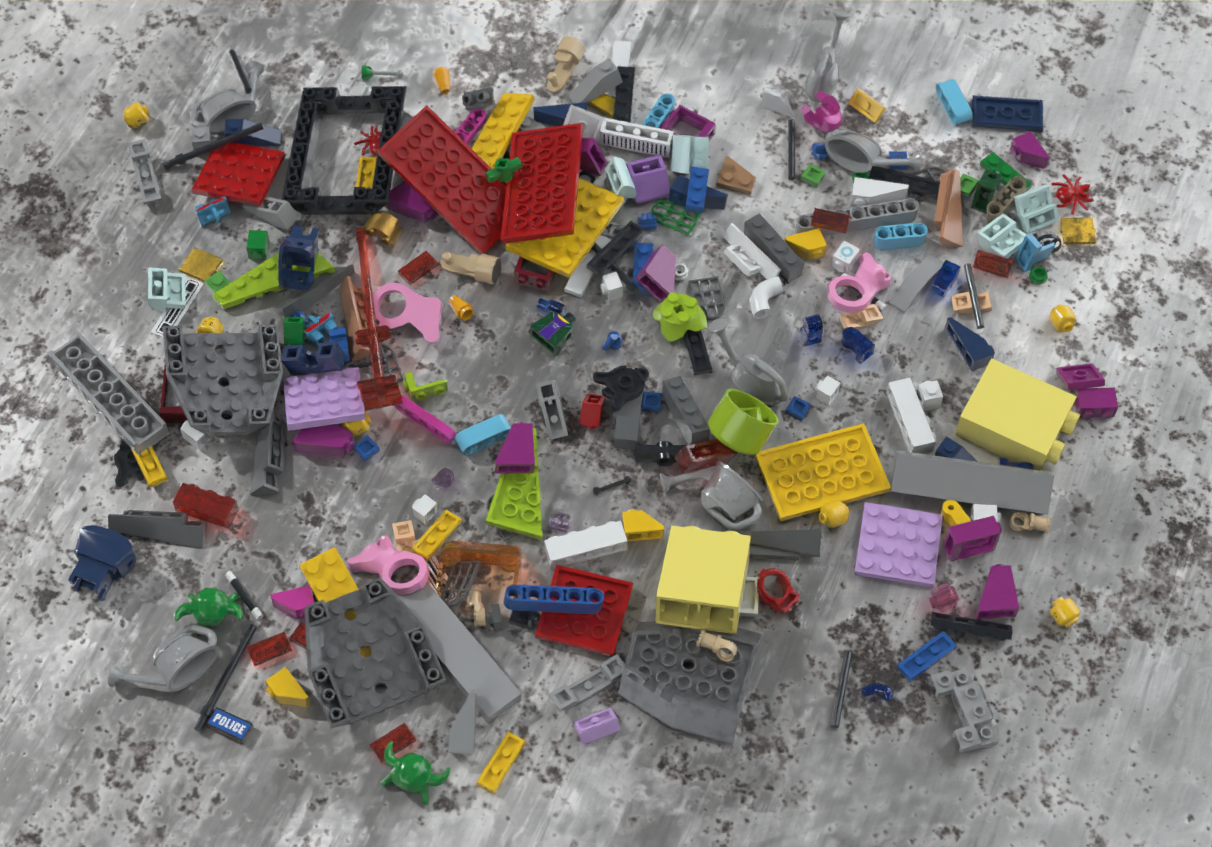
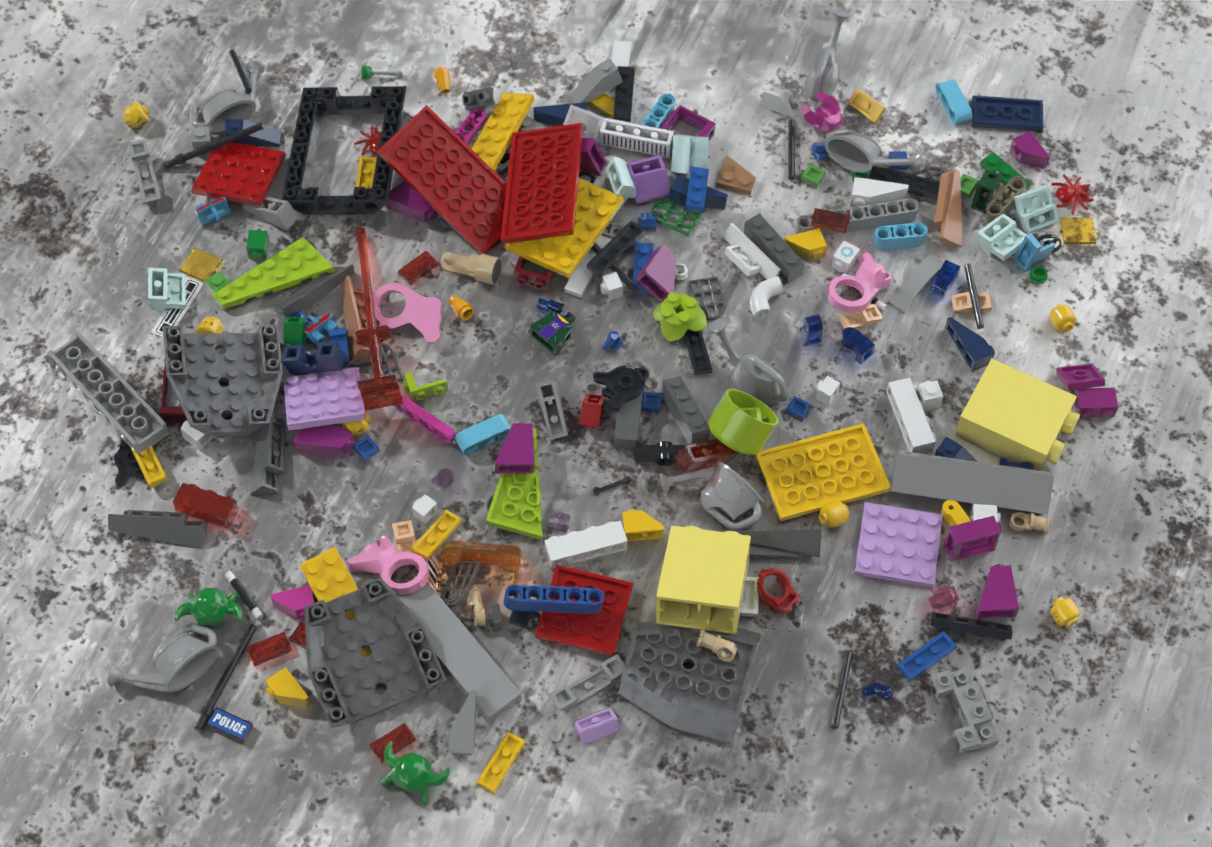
dark blue piece [68,525,137,601] -> none
dark blue piece [278,225,319,290] -> none
pearl gold cylinder [362,211,404,248] -> none
green axle [485,157,523,183] -> none
tan piece [547,36,586,94] -> none
clear red tile [972,250,1014,279] -> none

